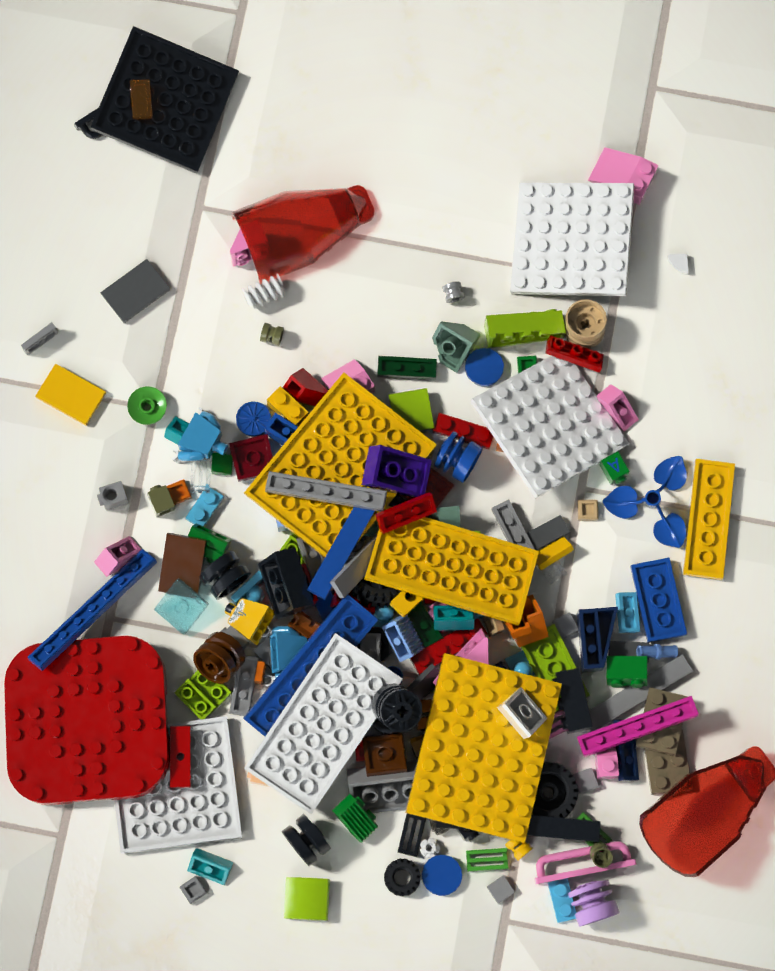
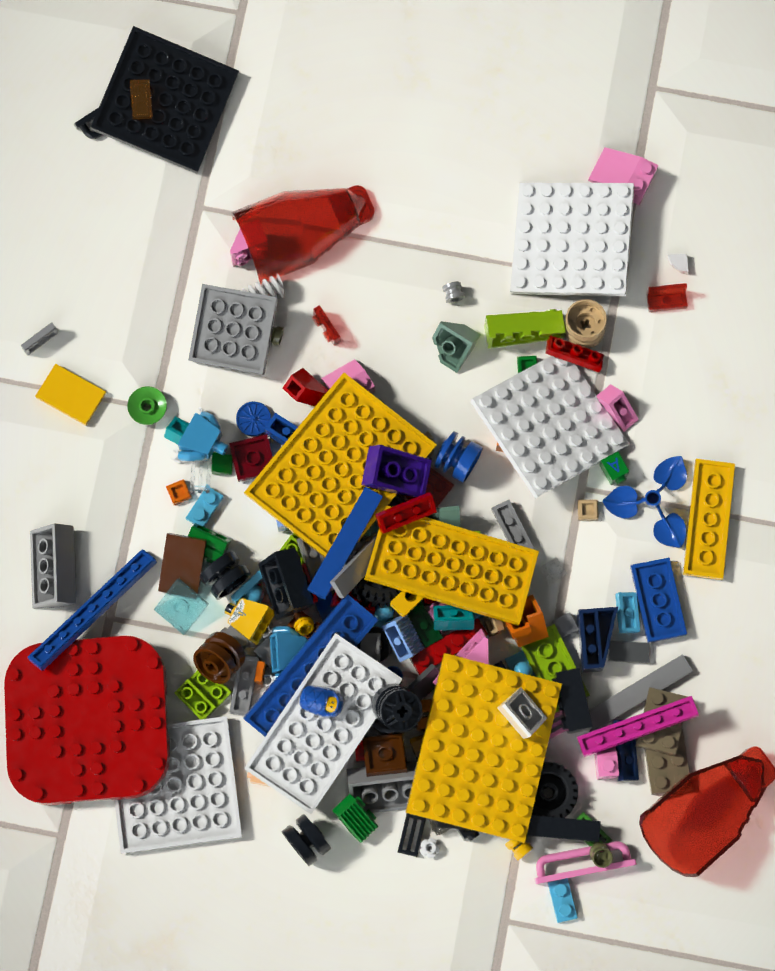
bright pink slope [94,536,142,577] -> none
light grey brick [97,481,129,510] -> none
dark grey tile [100,259,170,324] -> none
olive brick [147,485,175,518] -> none
red tile [170,726,191,788] -> none
light grey tile [179,876,207,904] -> none
teal slope [187,848,233,886] -> none
light grey tile [265,471,387,512] -> none
yellow brick [267,386,309,427] -> none
lime slope [284,877,330,921] -> none
dark green plate [377,356,437,380] -> none
black tyre [384,858,421,896] -> none
lime slope [388,388,434,431] -> none
blue tile [422,855,462,896] -> none
red plate [433,413,493,450] -> none
blue tile [465,348,504,387] -> none
bright green tile [466,848,508,872] -> none
light grey tile [487,875,515,904] -> none
dark grey tile [527,515,570,550] -> none
yellow tile [536,536,574,570] -> none
lavender wheel [568,880,620,927] -> none
light grey tile [573,768,599,794] -> none
green brick [606,656,648,688] -> none
medium blue pin [636,644,678,660] -> none
none -> light grey slope [30,523,76,609]
none -> light grey plate [188,284,278,375]
none -> yellow plate [294,617,314,635]
none -> blue piece [299,685,344,718]
none -> clear red plate [312,305,341,346]
none -> clear red panel [646,283,688,312]

